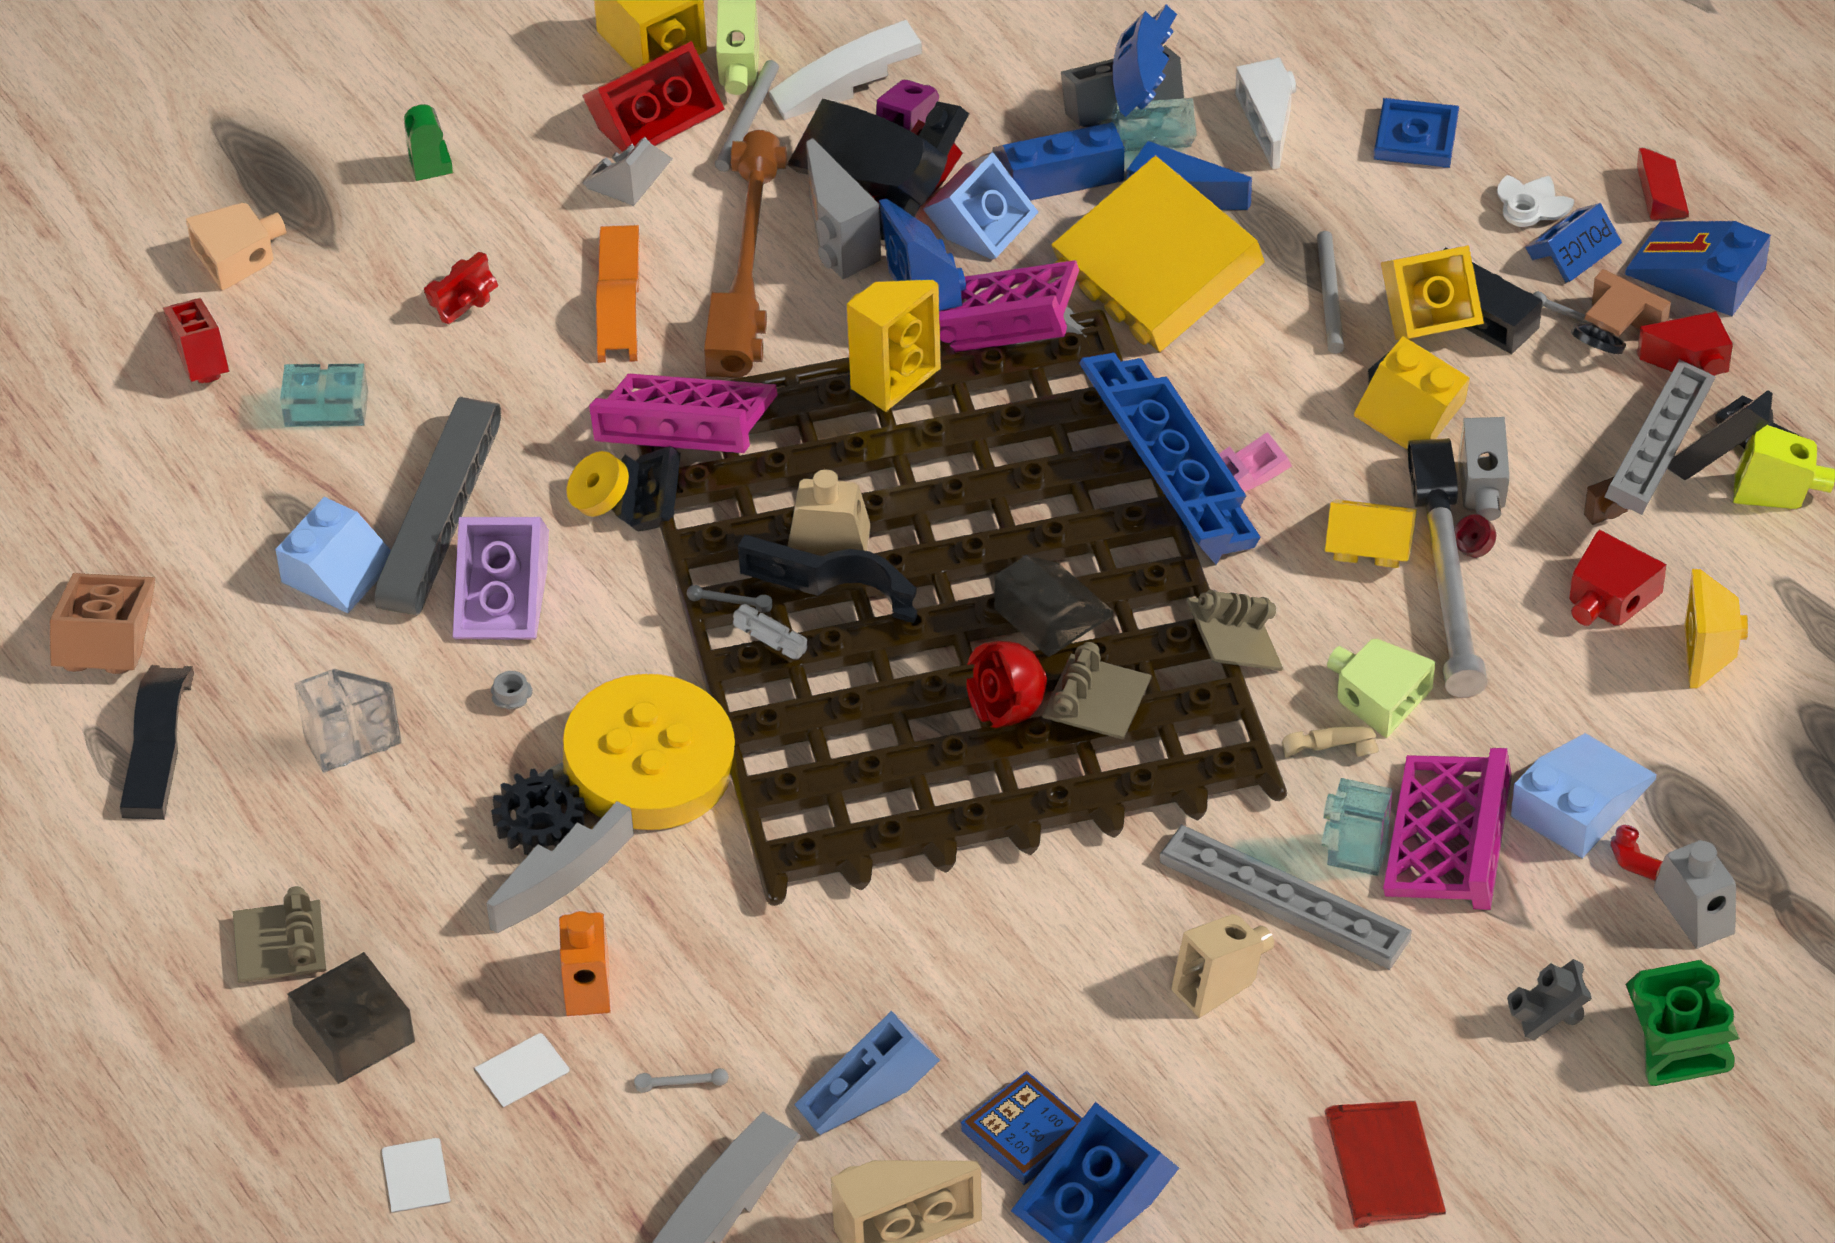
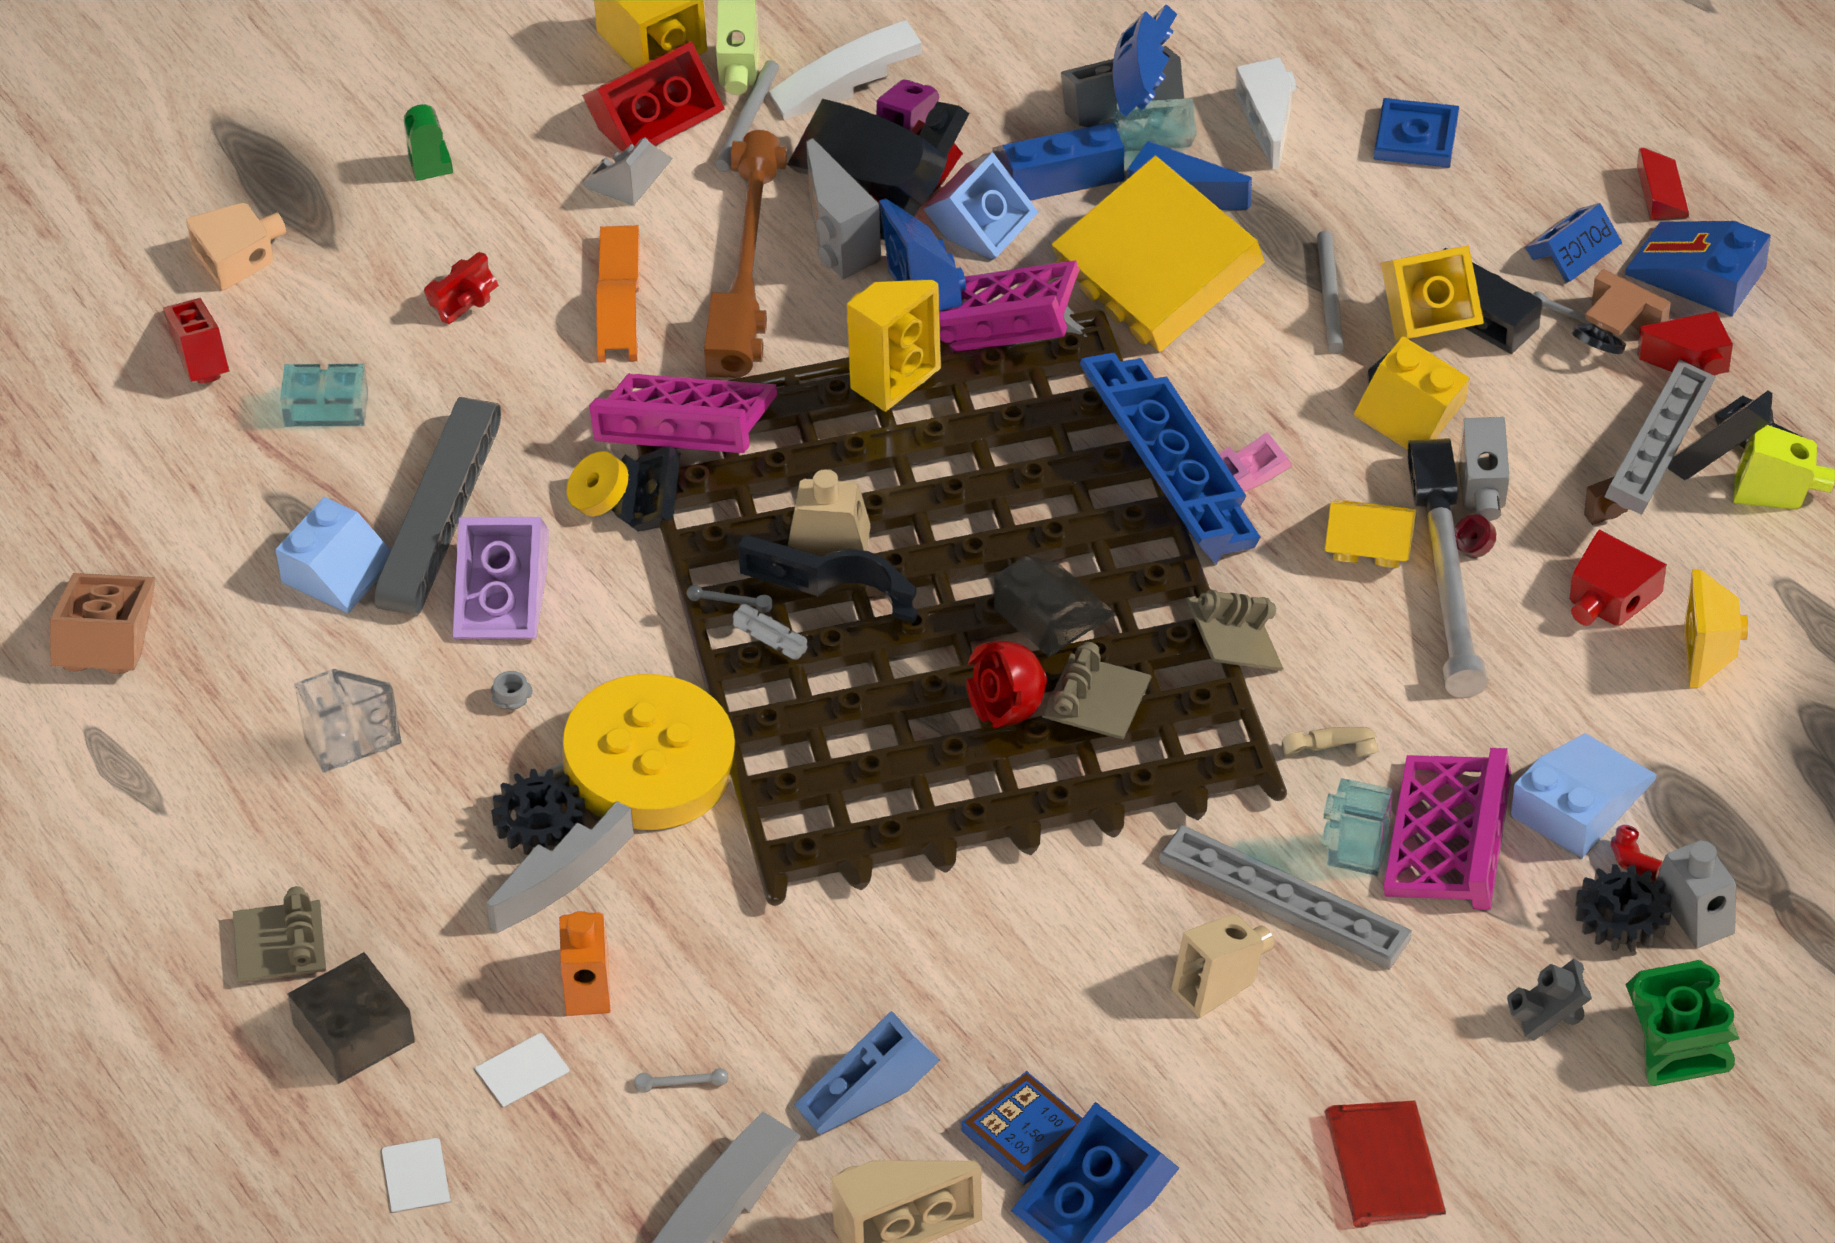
black piece [120,665,194,820] -> none
yellowish green torso [1327,639,1435,738] -> none
white plate [1497,175,1574,227] -> none
none -> black gear [1575,864,1672,952]

